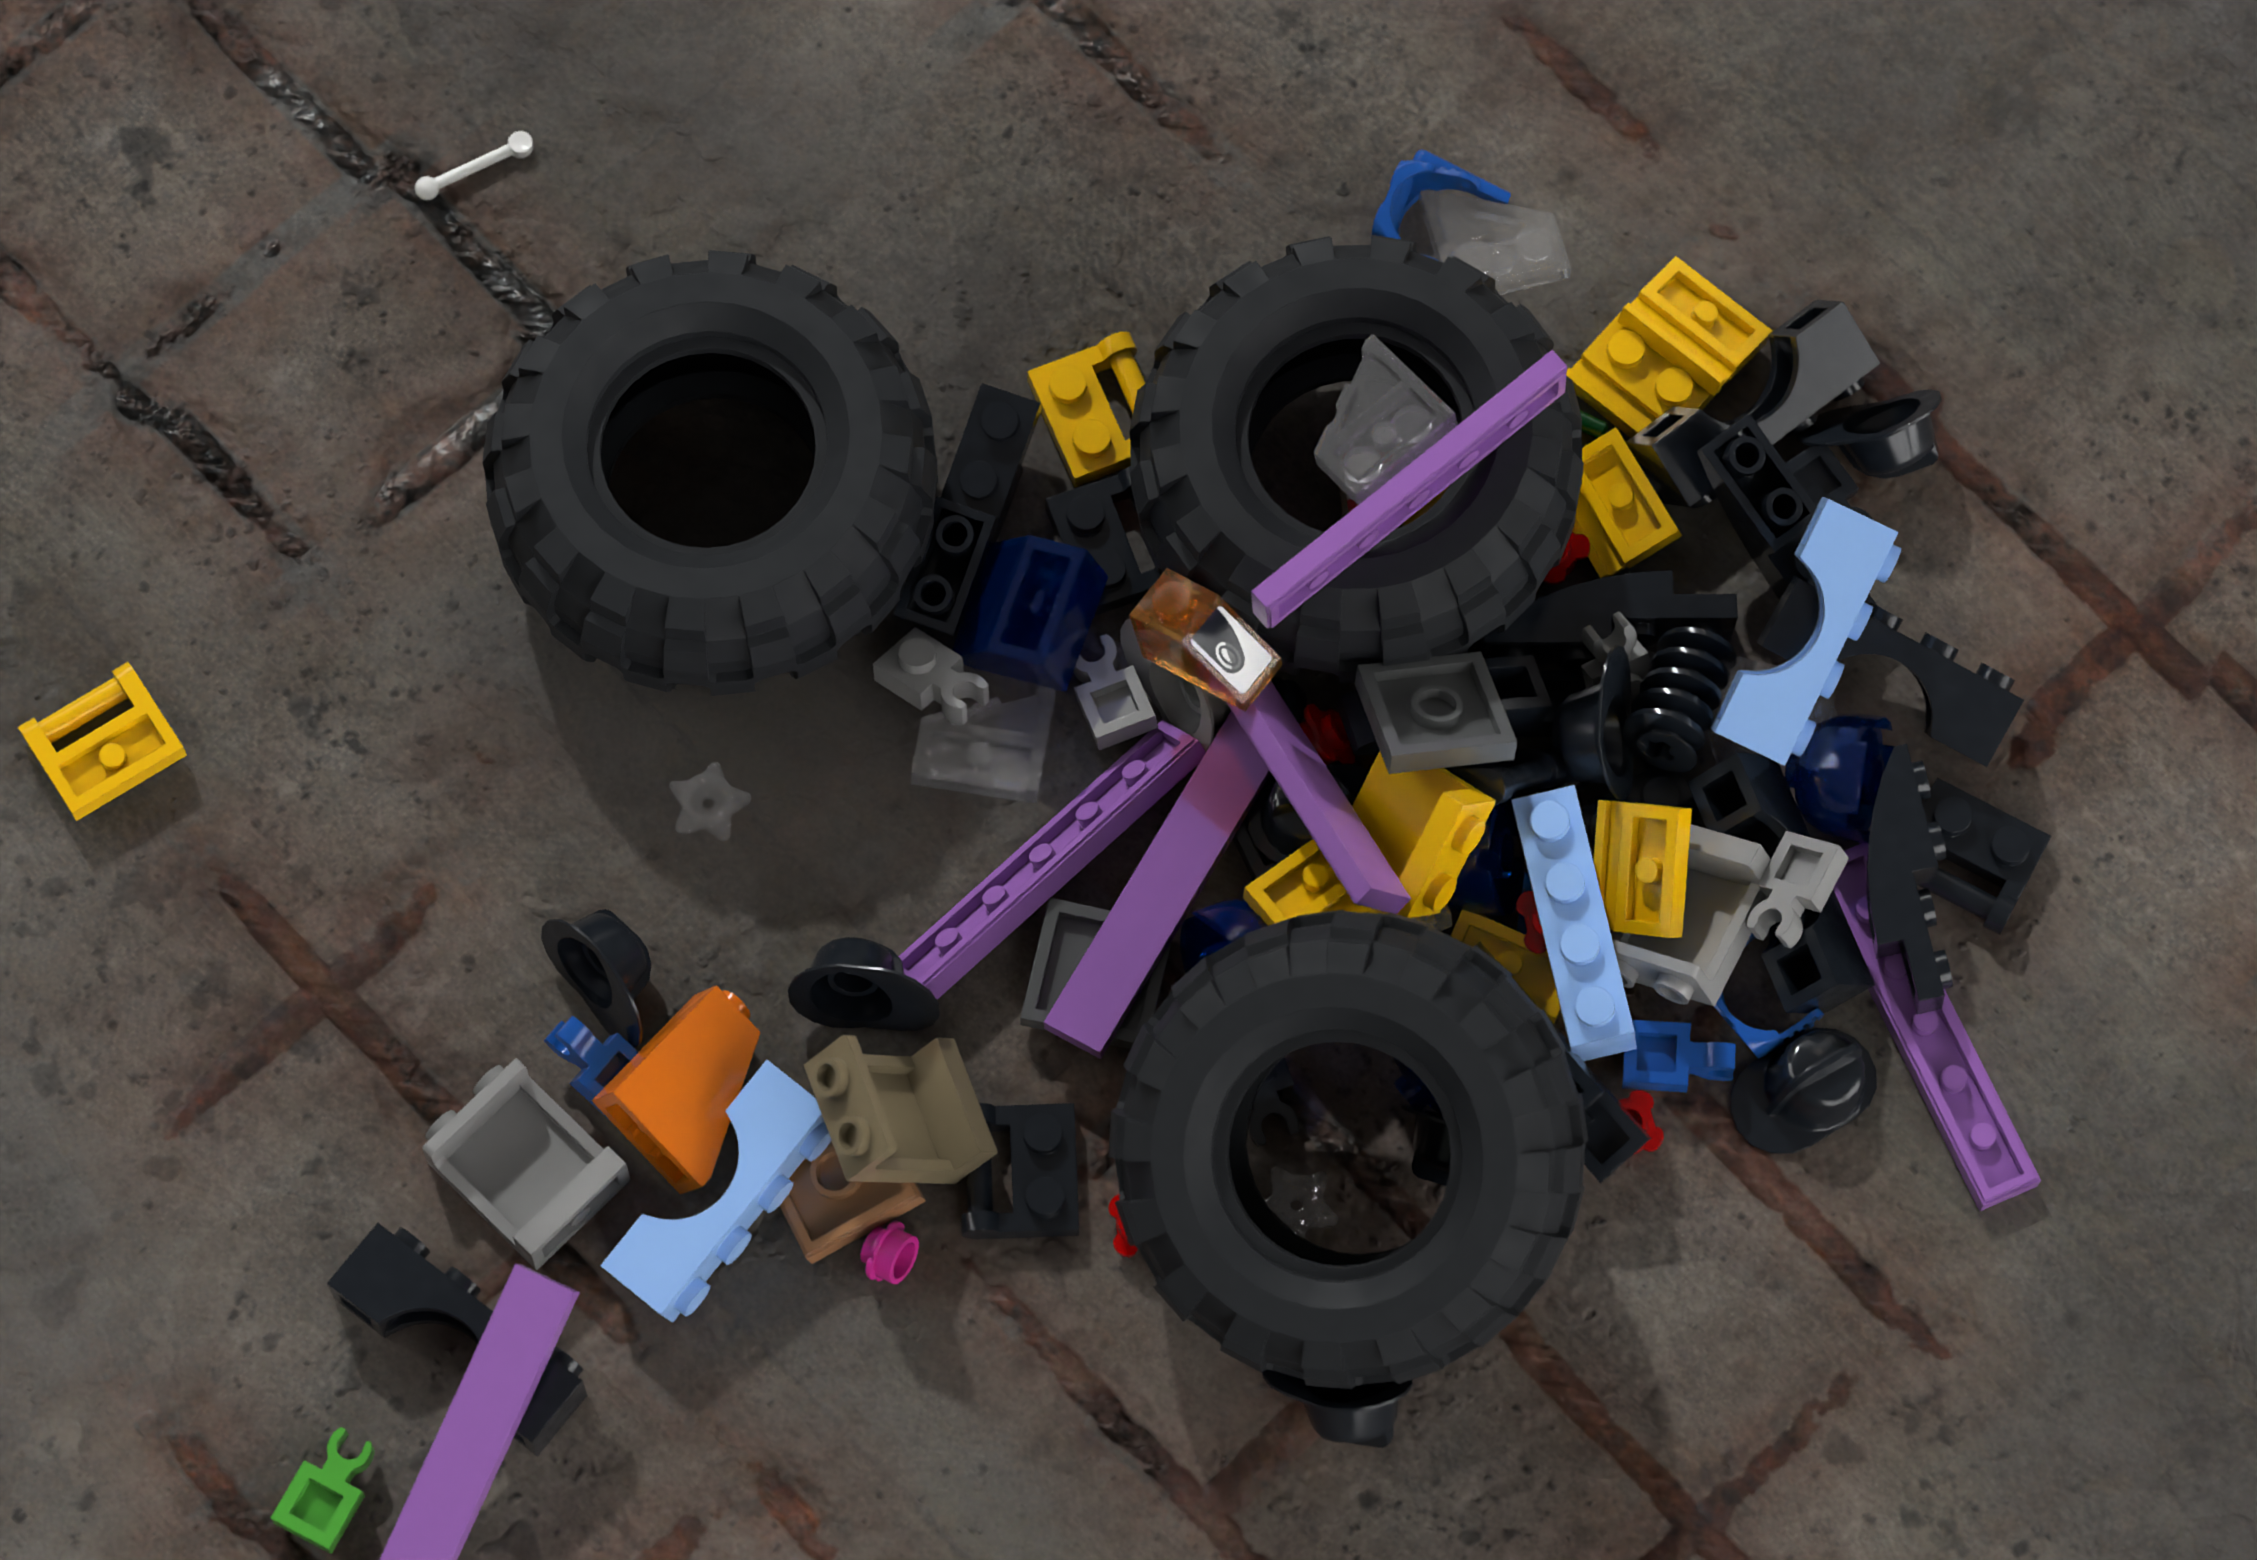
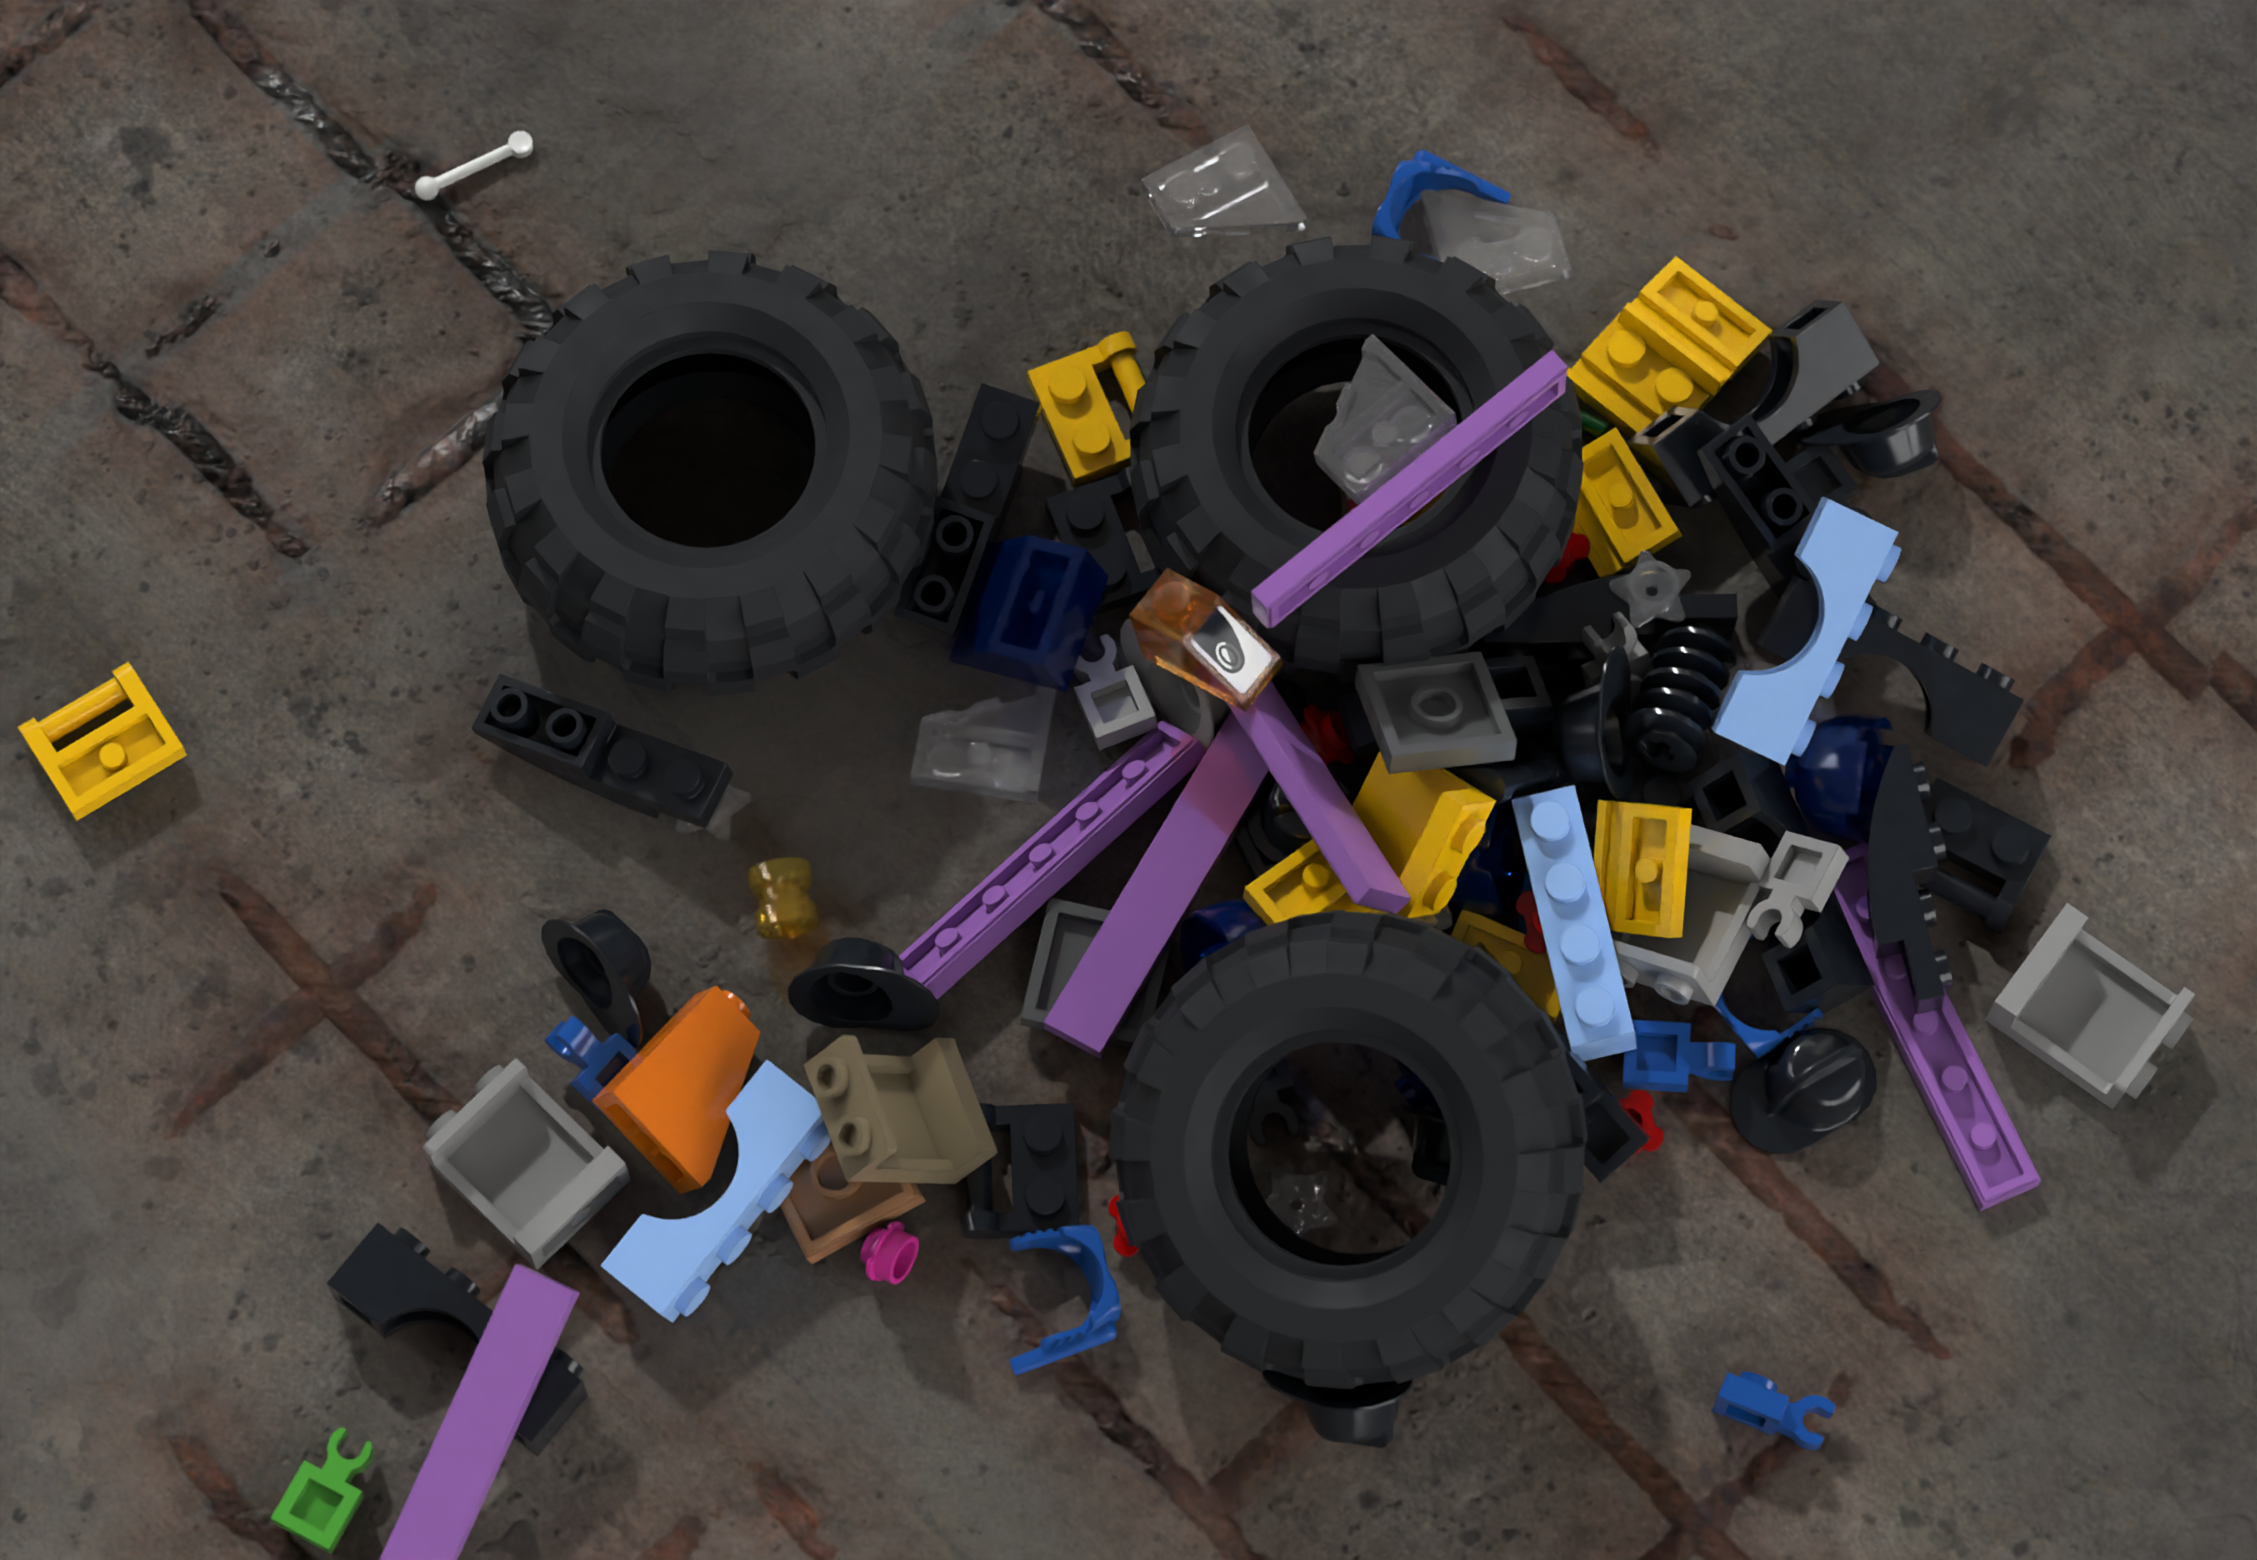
light grey plate [873,627,989,725] -> none
none -> black slope [472,674,734,829]
none -> clear yellow wheel [747,857,820,940]
none -> blue helmet [1009,1224,1121,1375]
none -> clear wing [1141,124,1307,238]
none -> clear plate [1609,550,1691,629]
none -> blue plate [1711,1371,1836,1450]
none -> light grey panel [1985,903,2195,1110]

